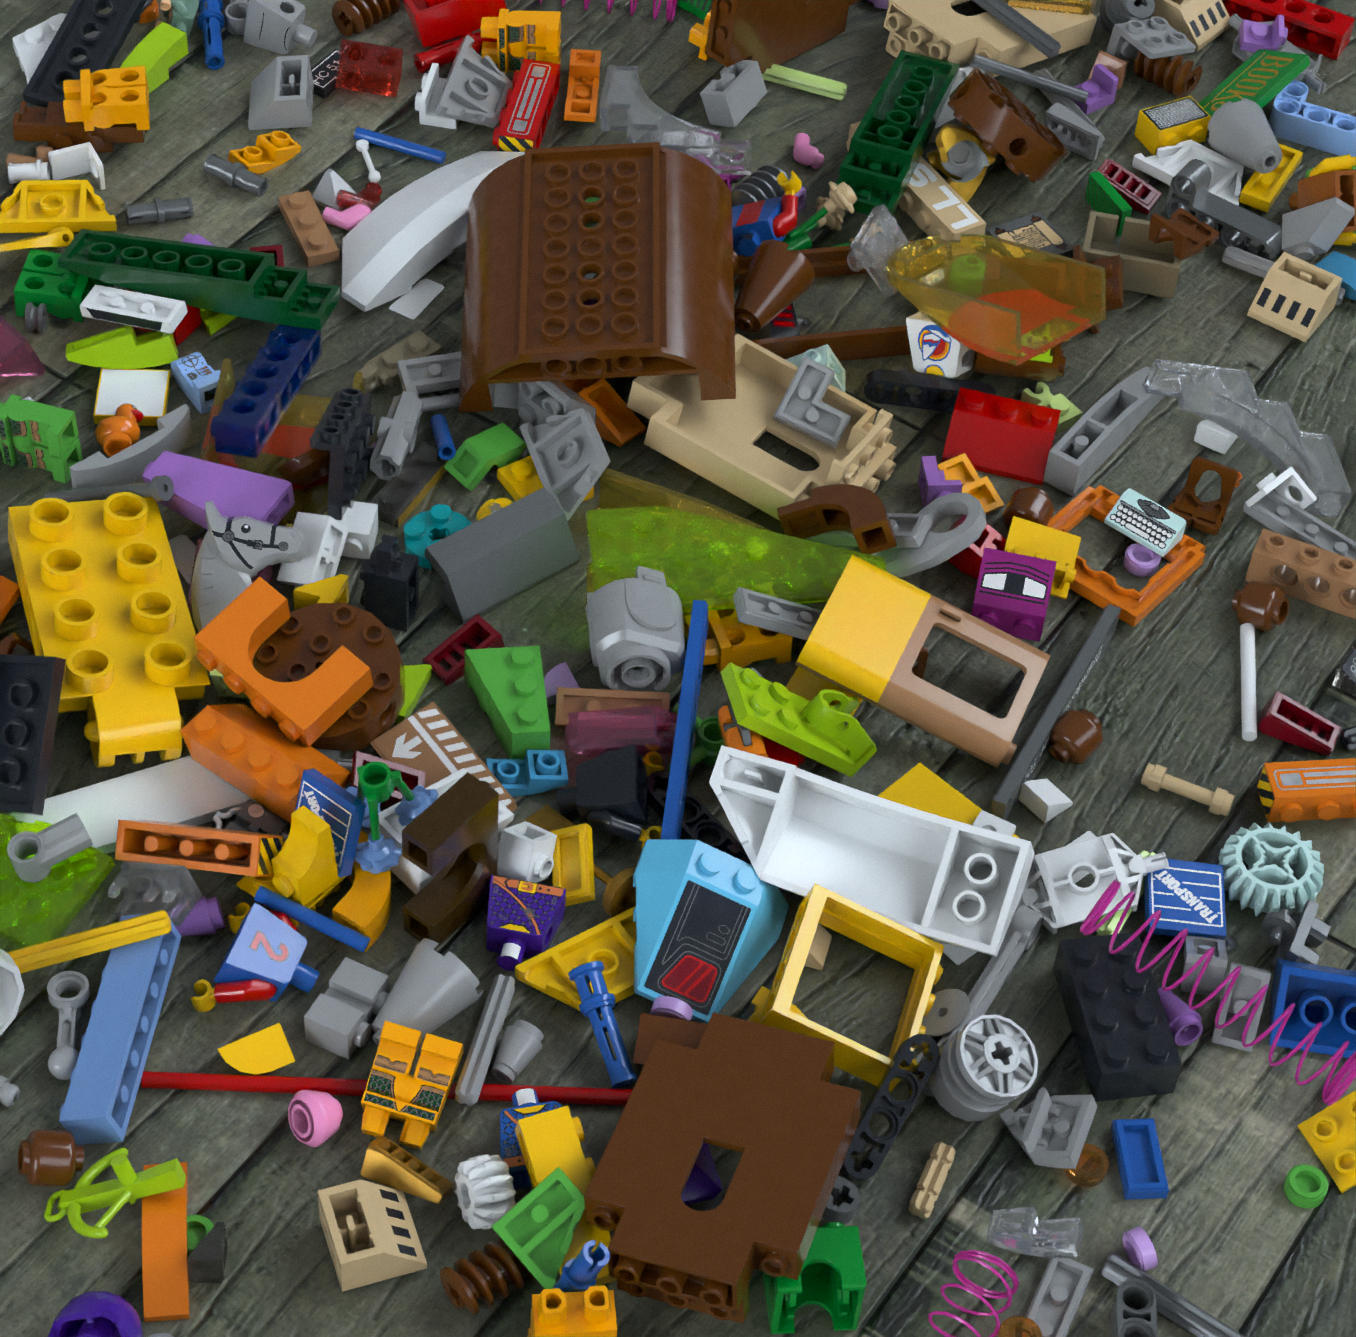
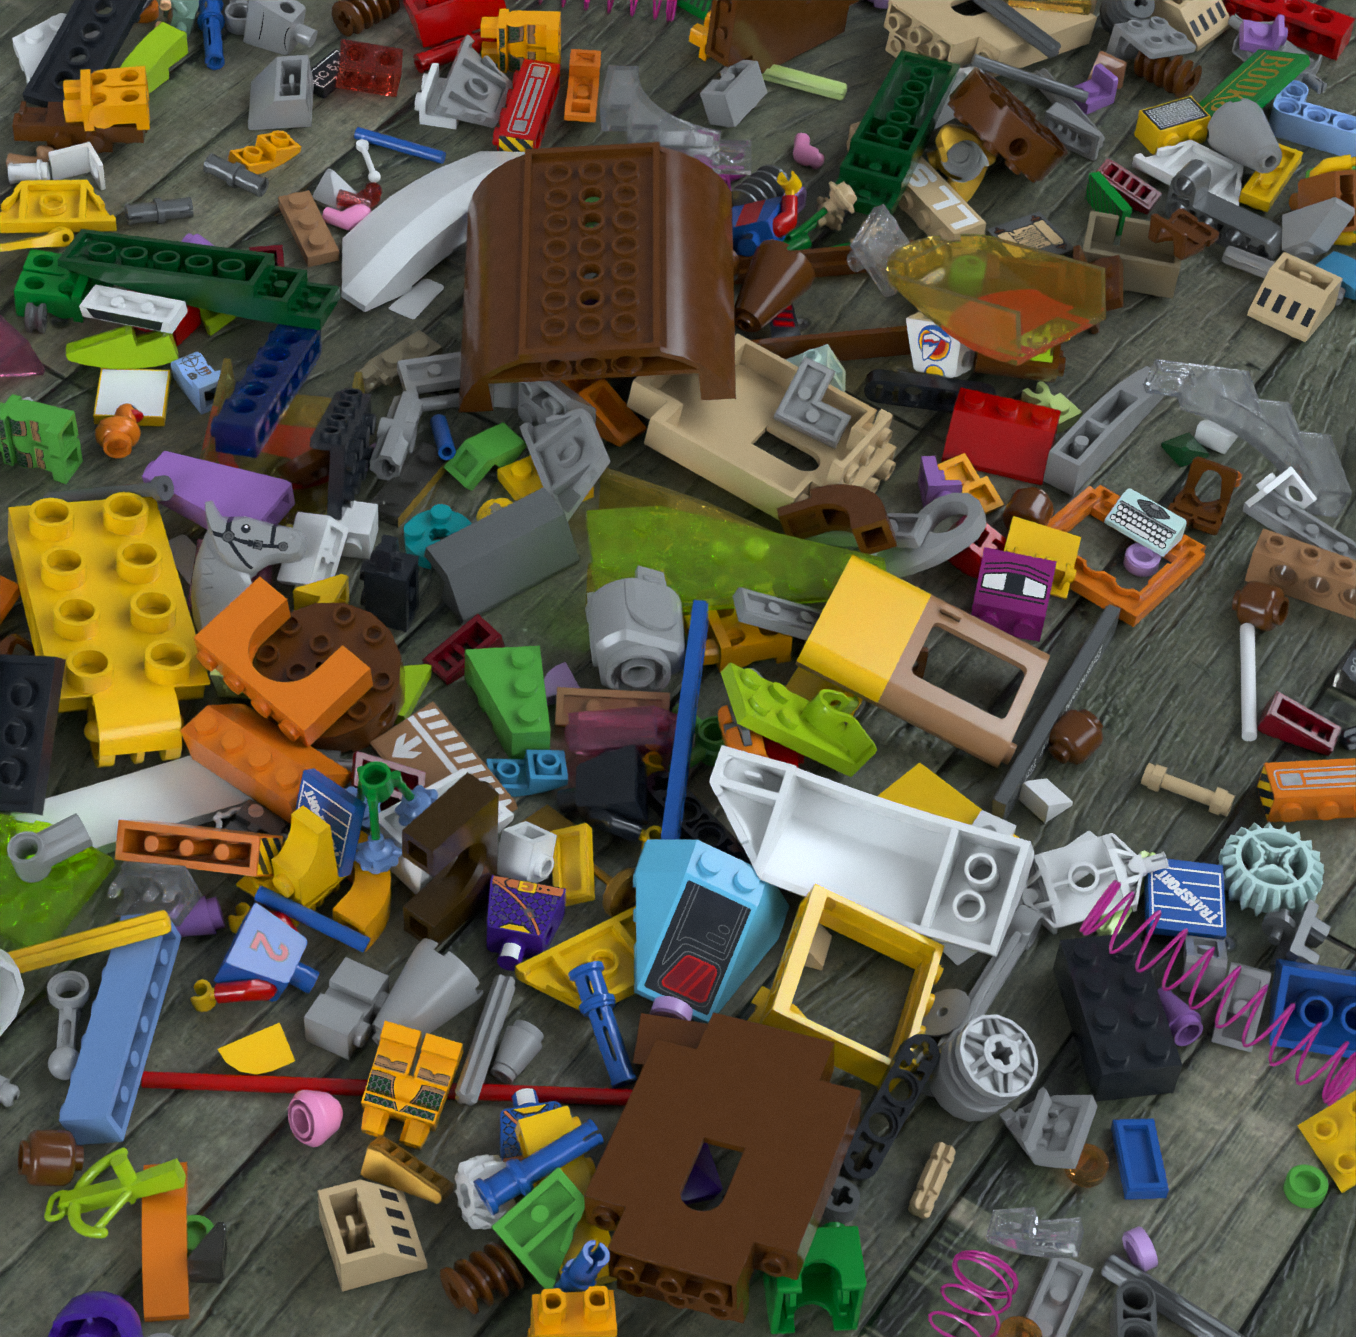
light grey slope [70,404,192,489] -> none
none -> blue pin [473,1119,604,1216]
none -> dark green slope [1161,432,1209,468]

